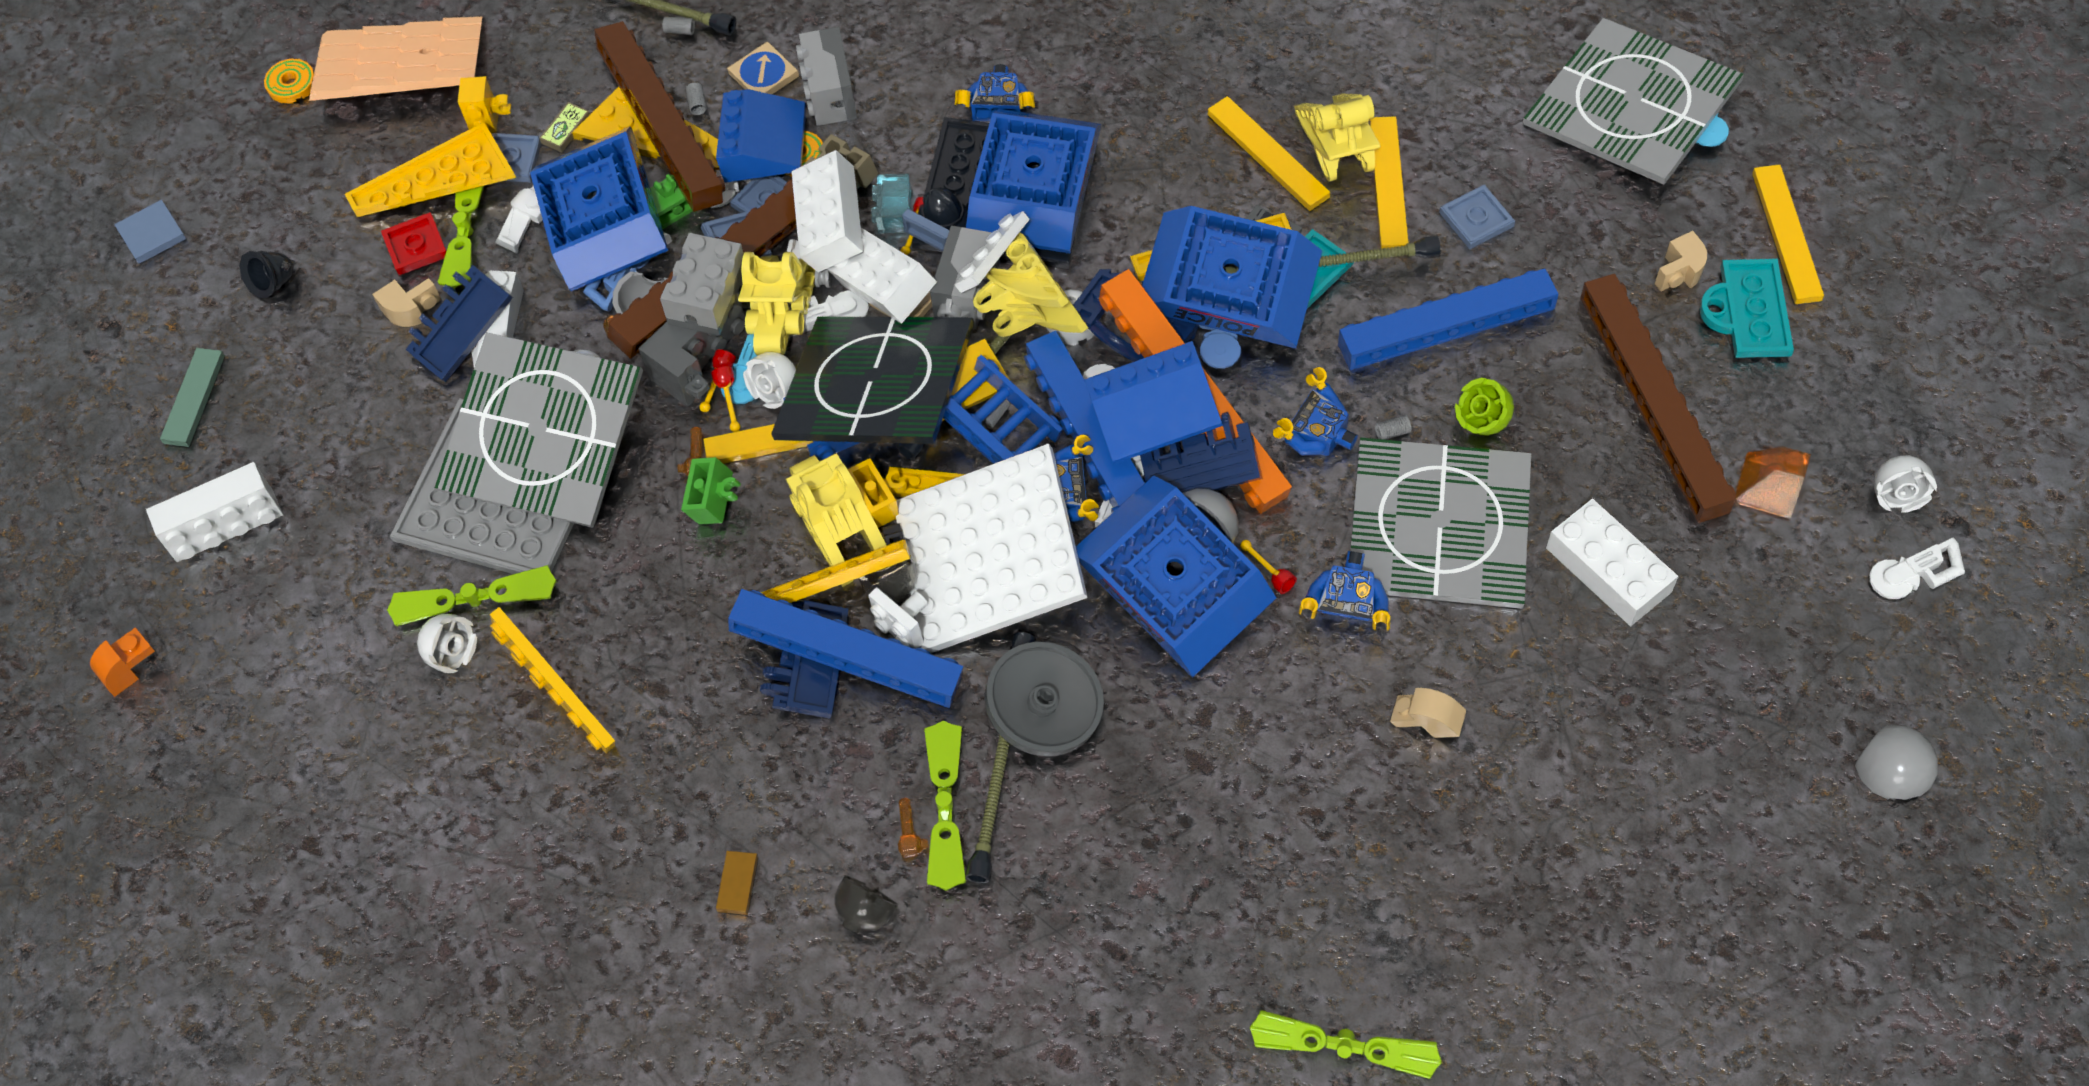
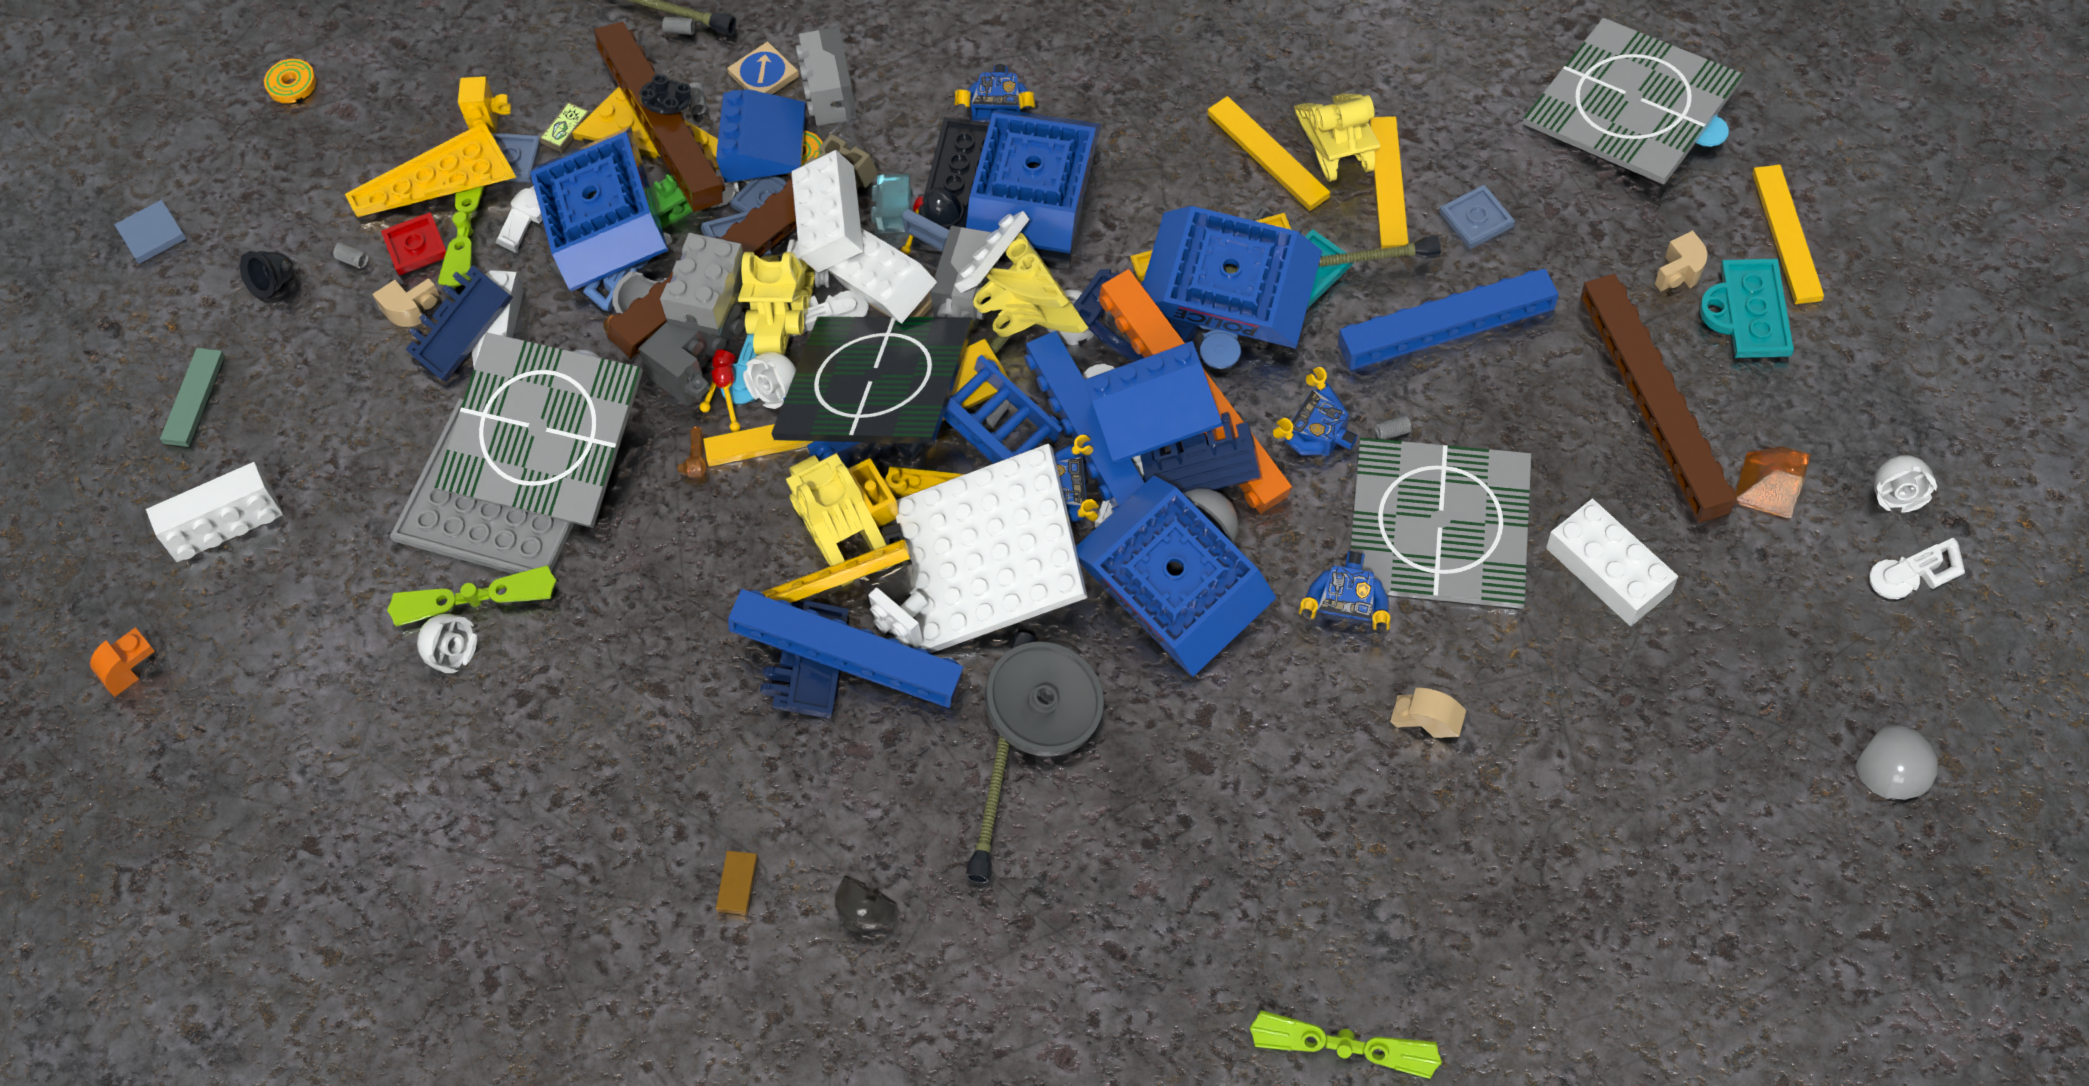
light nougat piece [309,17,482,101] -> none
yellow wing [490,607,615,753] -> none
bright green brick [681,457,741,524] -> none
clear orange piece [898,798,929,858] -> none
lime piece [924,721,966,891] -> none
hinge [1240,540,1297,594] -> none
lime cylinder [1455,378,1514,436] -> none
none -> light grey piece [333,242,368,268]
none -> black dish [639,74,692,114]

